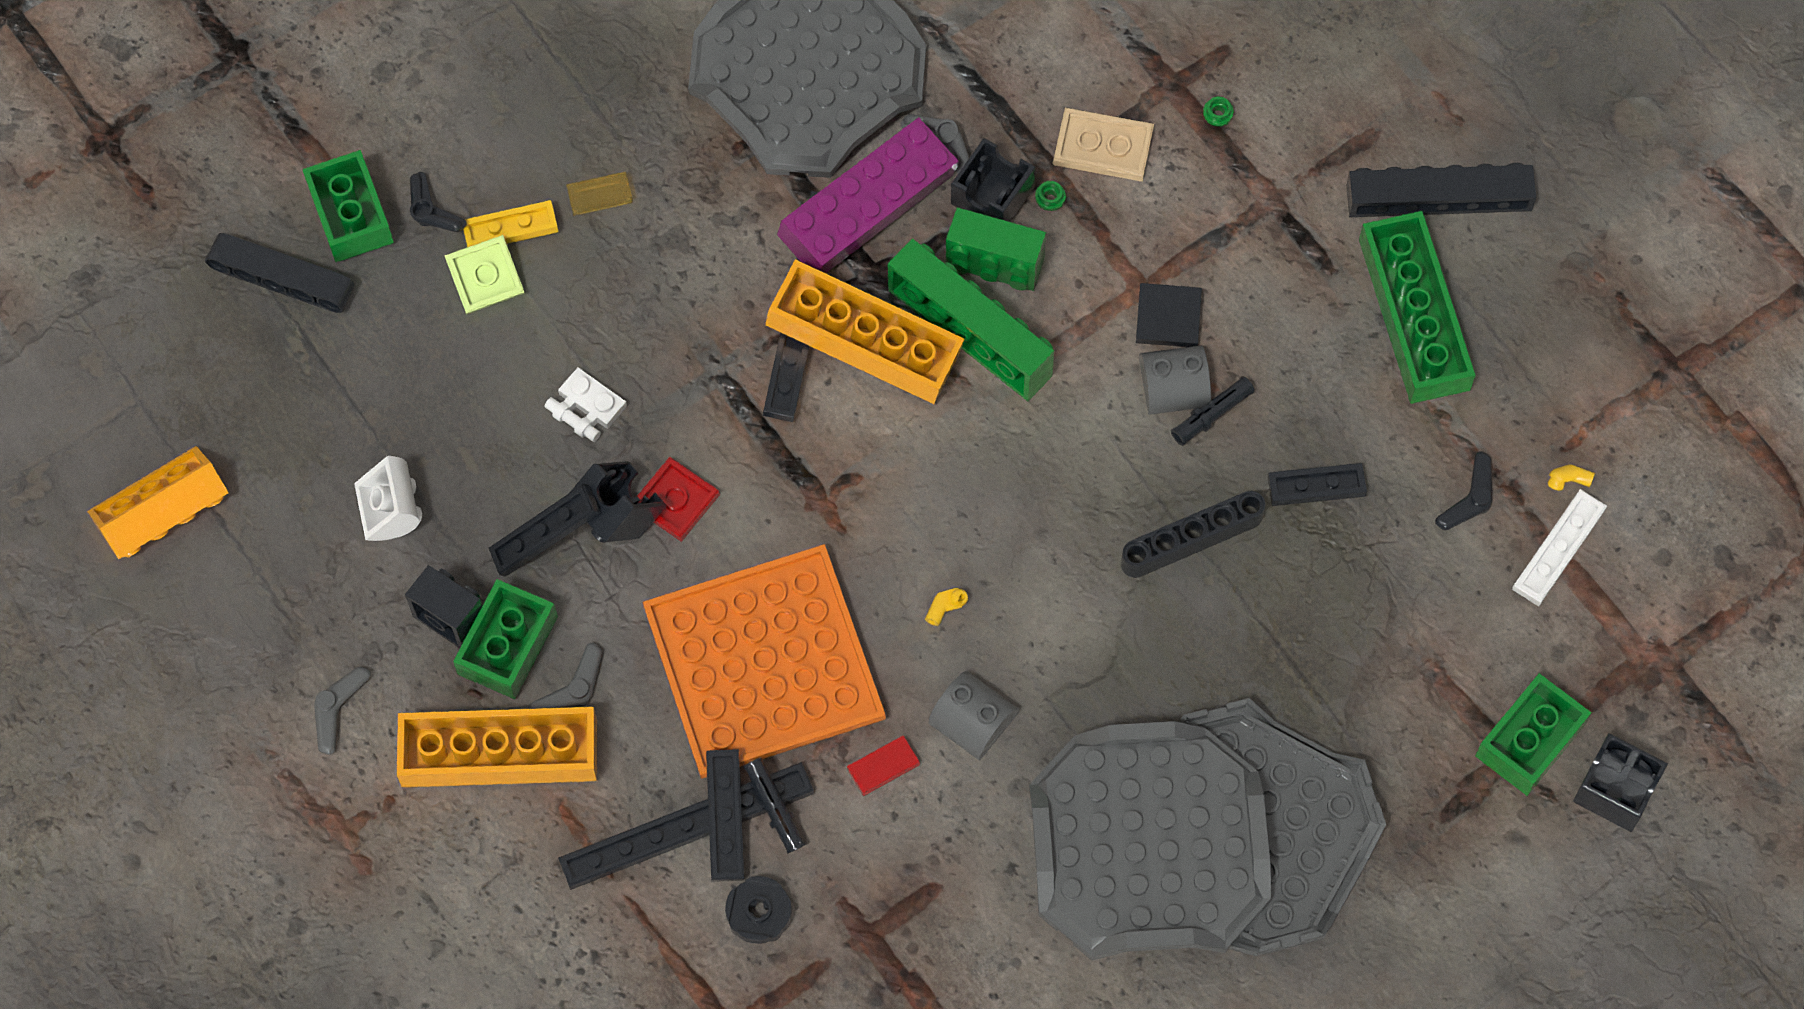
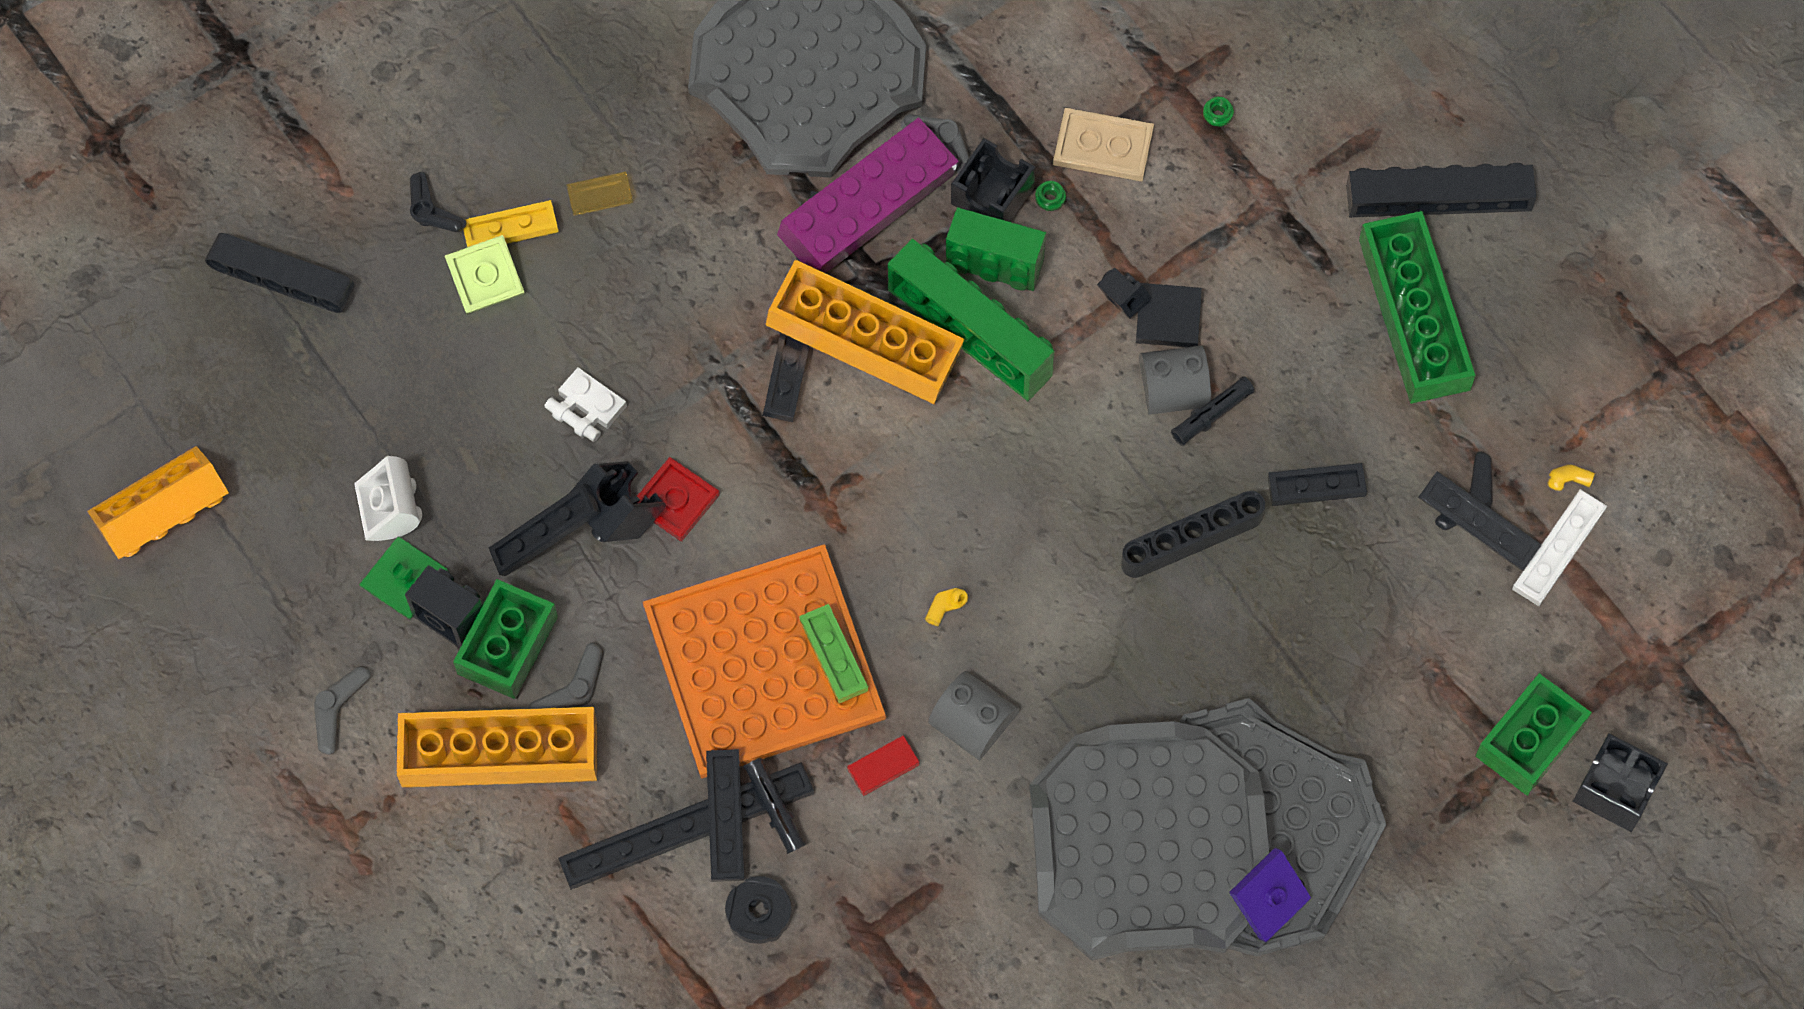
green brick [302,150,394,263] -> none
none -> green piece [359,536,449,620]
none -> bright green plate [799,604,868,703]
none -> black brick [1097,267,1152,319]
none -> dark purple plate [1229,848,1311,942]
none -> black tile [1418,471,1541,571]

